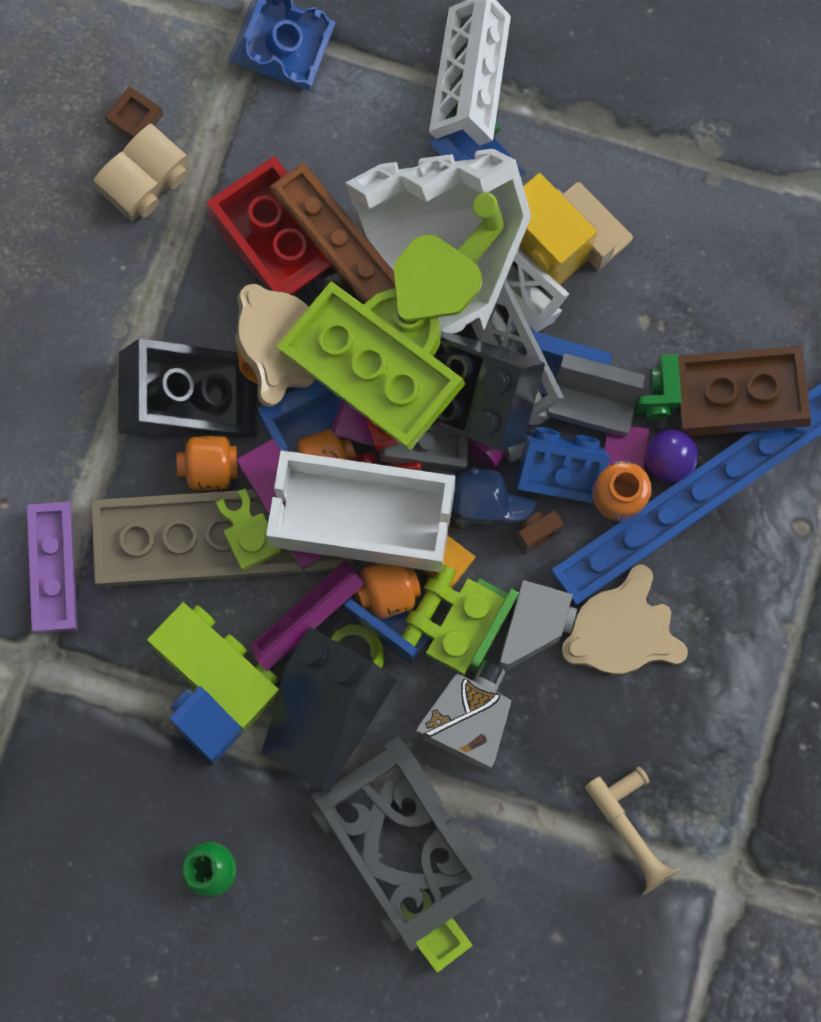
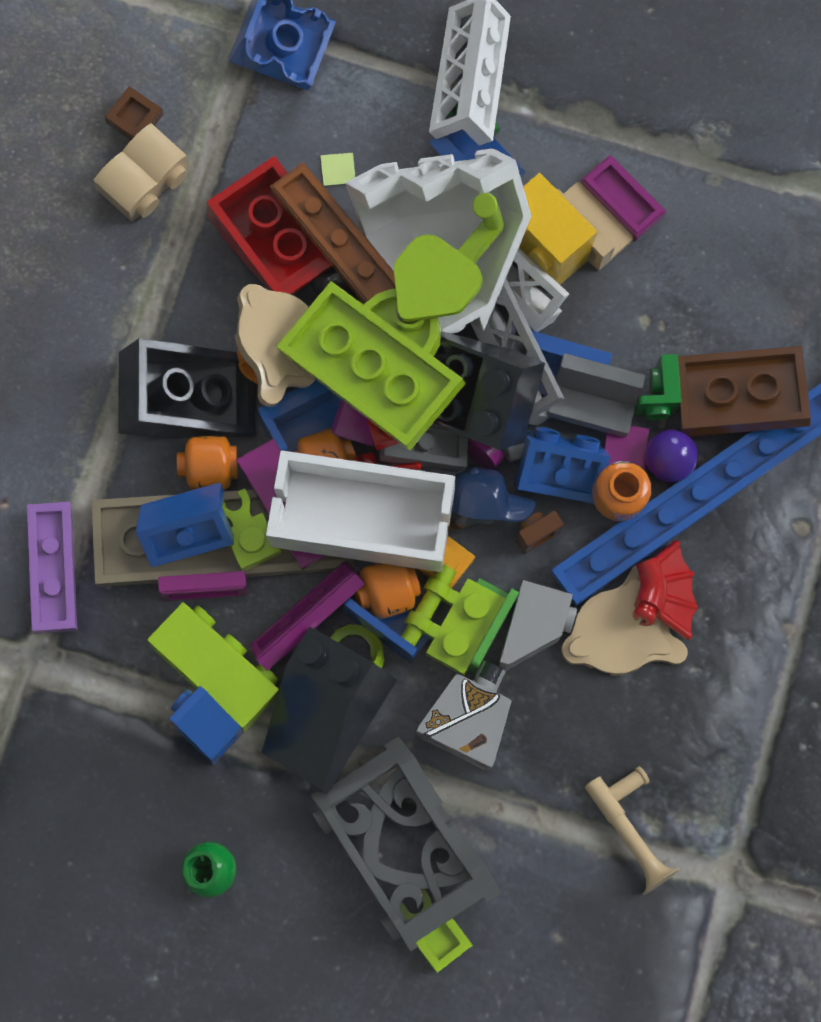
none -> blue panel [136,483,234,567]
none -> magenta tile [158,571,248,601]
none -> yellowish green sticker [321,153,355,186]
none -> magenta tile [580,154,667,242]
none -> red arm [633,540,698,640]

